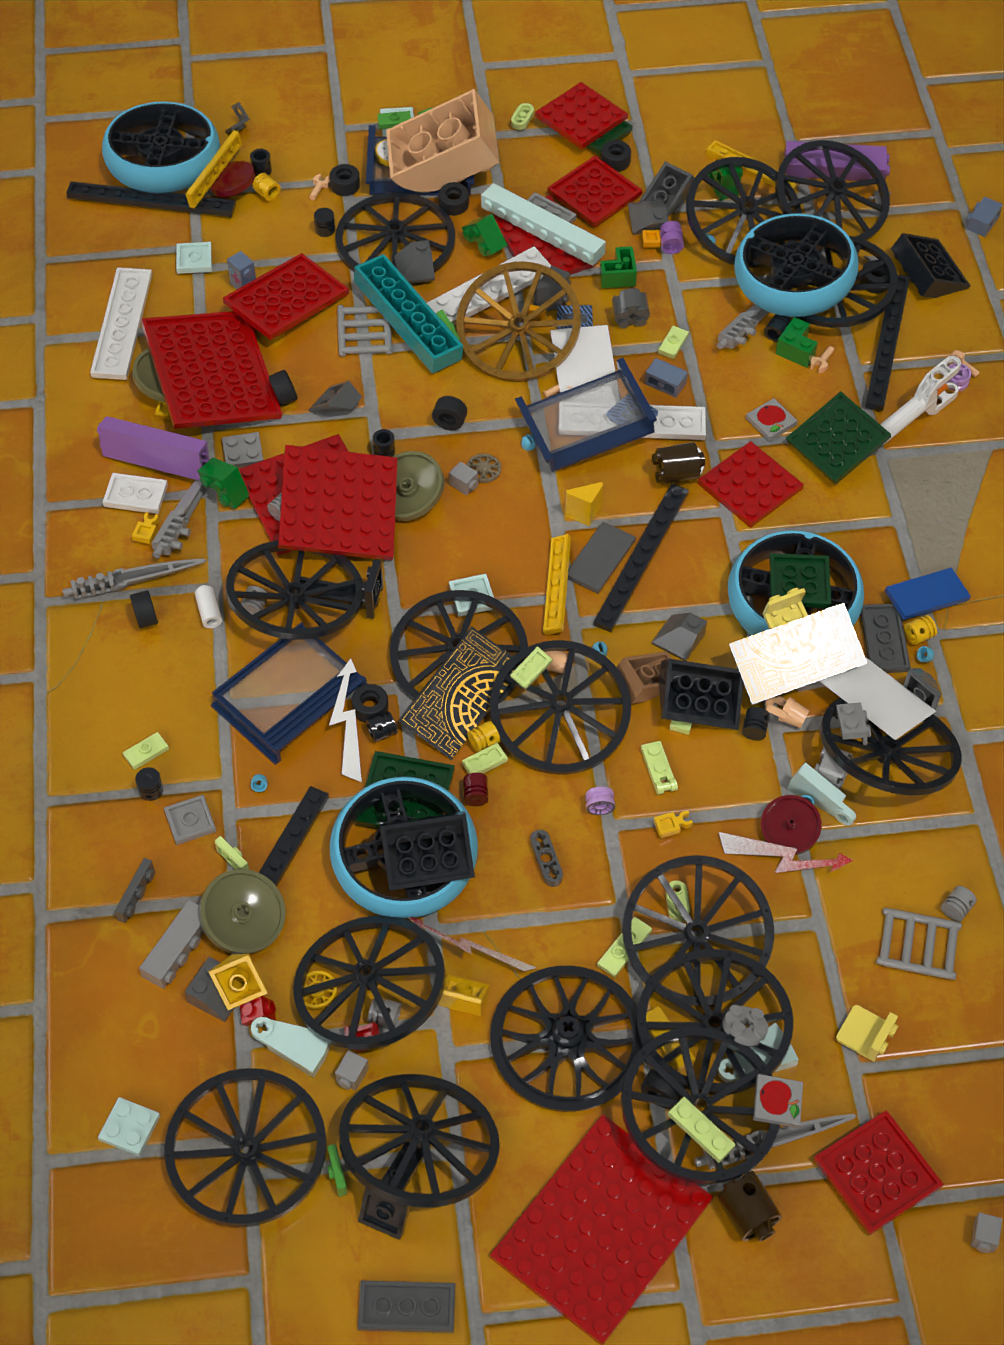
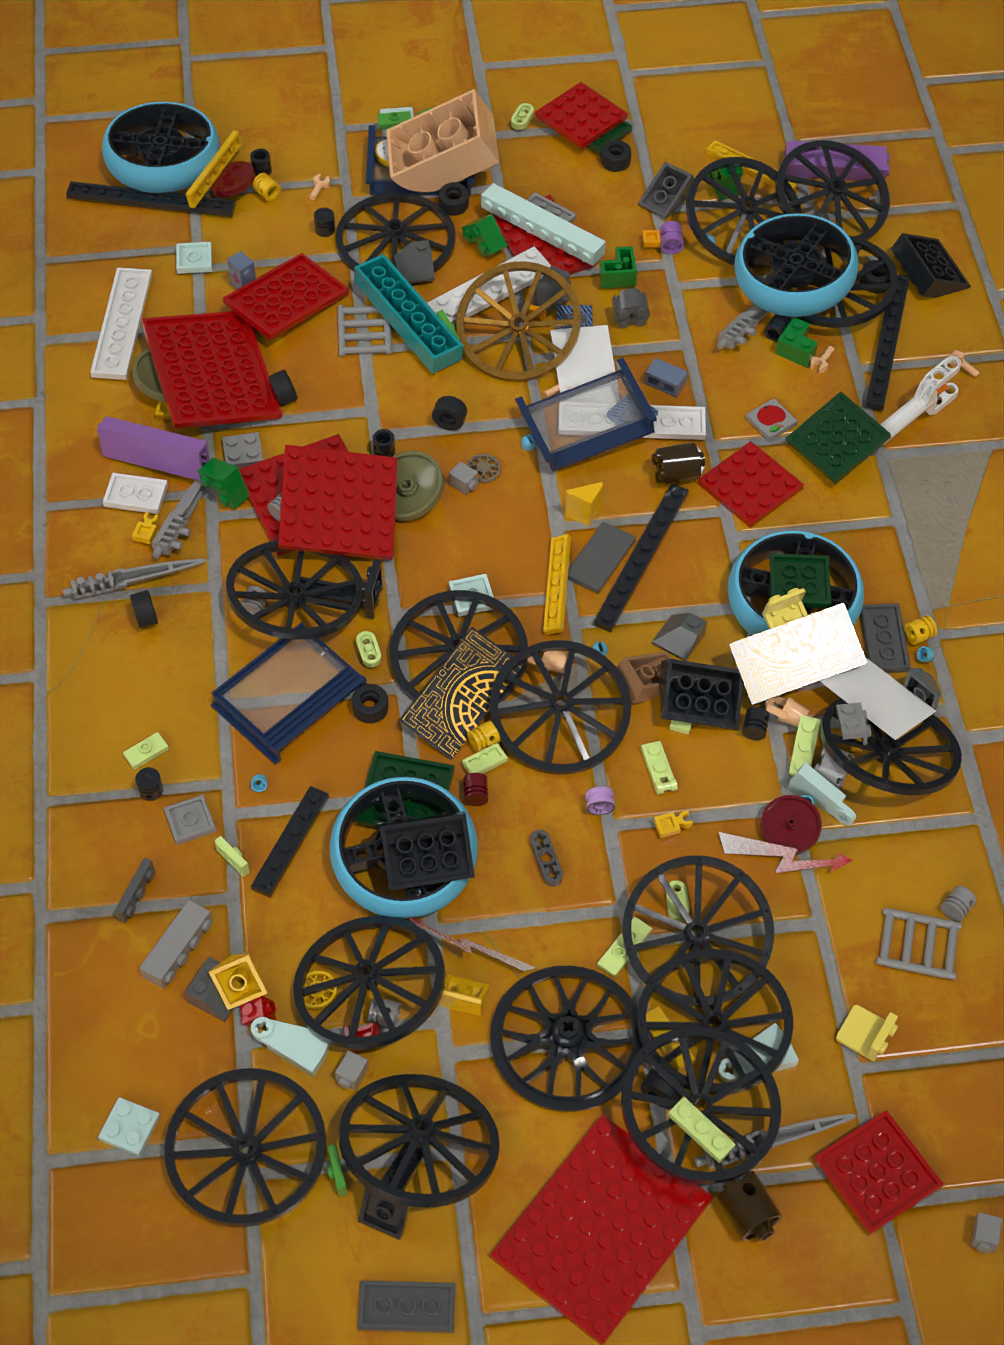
white brick [195,585,222,628] -> none
olive dish [199,869,285,955] -> none
dark grey bracket [225,102,250,133] -> none
dark grey slope [308,381,362,412] -> none
black tyre [329,164,360,196] -> none
white sticker [329,659,362,782] -> none
black piece [366,711,398,742] -> none
yellowish green plate [510,646,553,690] -> none
red plate [547,156,642,228] -> none
dark grey slope [628,200,669,235] -> none
yellowish green plate [658,326,689,359] -> none
light grey plate [723,1005,768,1046] -> none
tile [753,1074,803,1128] -> none
blue tile [885,568,971,620] -> none
lavender wheel [946,363,971,391] -> none
sand blue brick [966,197,1003,237] -> none
none -> yellowish green plate [356,631,381,668]
none -> yellowish green plate [788,715,821,776]

